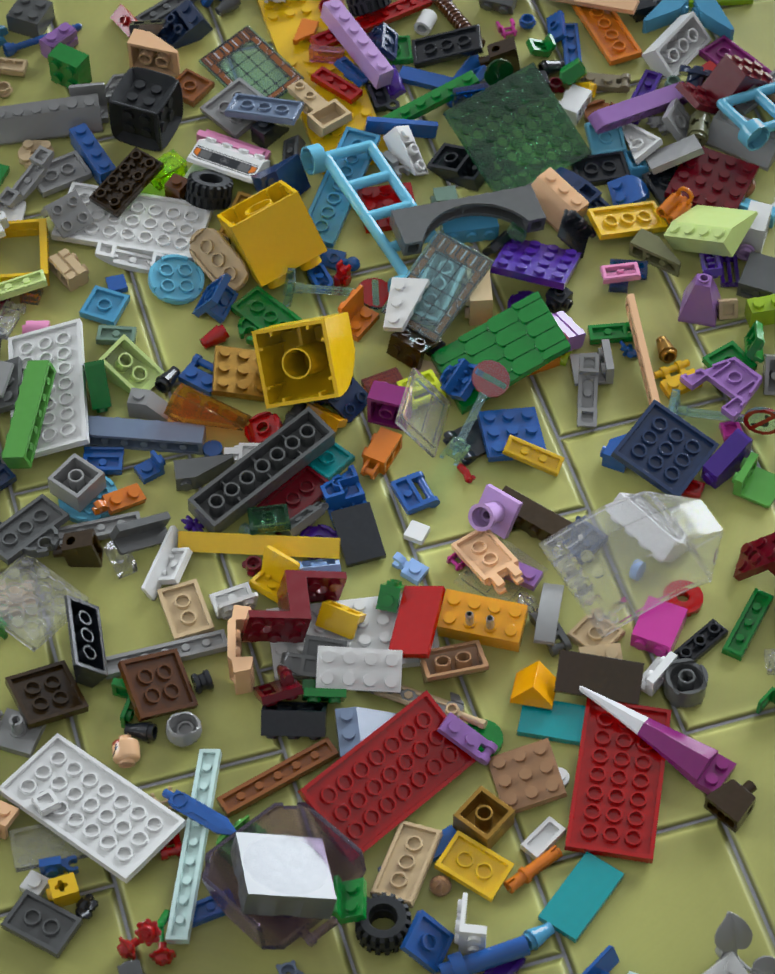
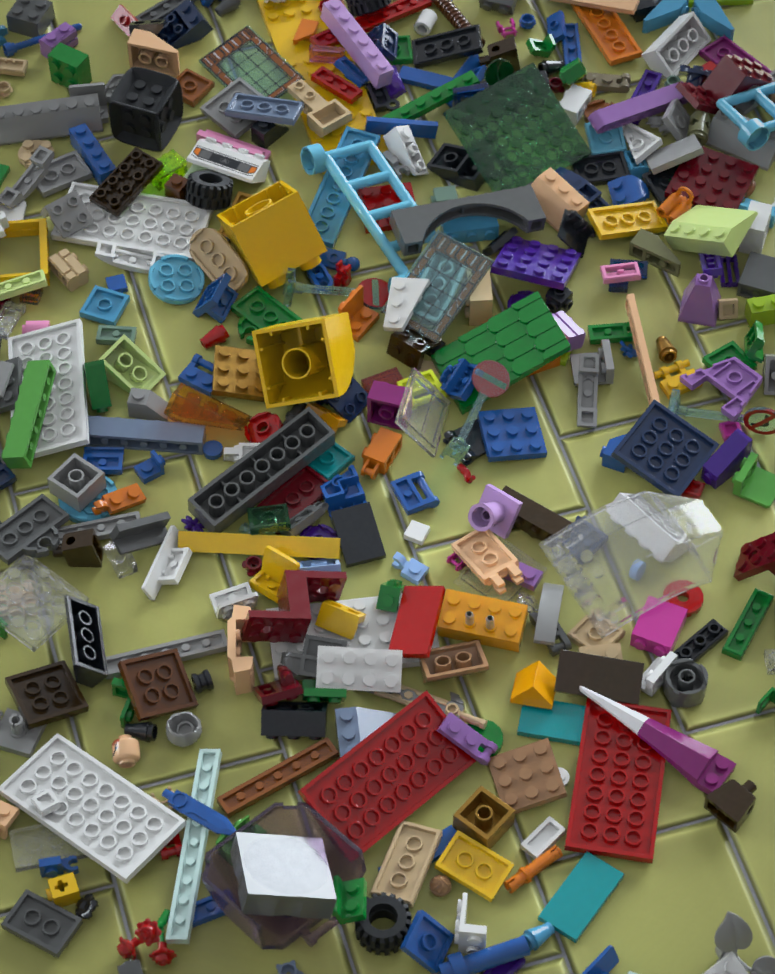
white plate [19,869,49,897] -> none
black cone [155,366,181,393] -> none
tan plate [157,579,215,641] -> none
dark grey slope [173,454,234,491] -> none
dark blue slope [251,154,311,195] -> none
dark grey slope [282,134,306,161] -> none
yellow tile [502,434,564,477] -> none
clear green plate [507,221,527,243] -> none
lavender plate [736,244,755,261] -> none

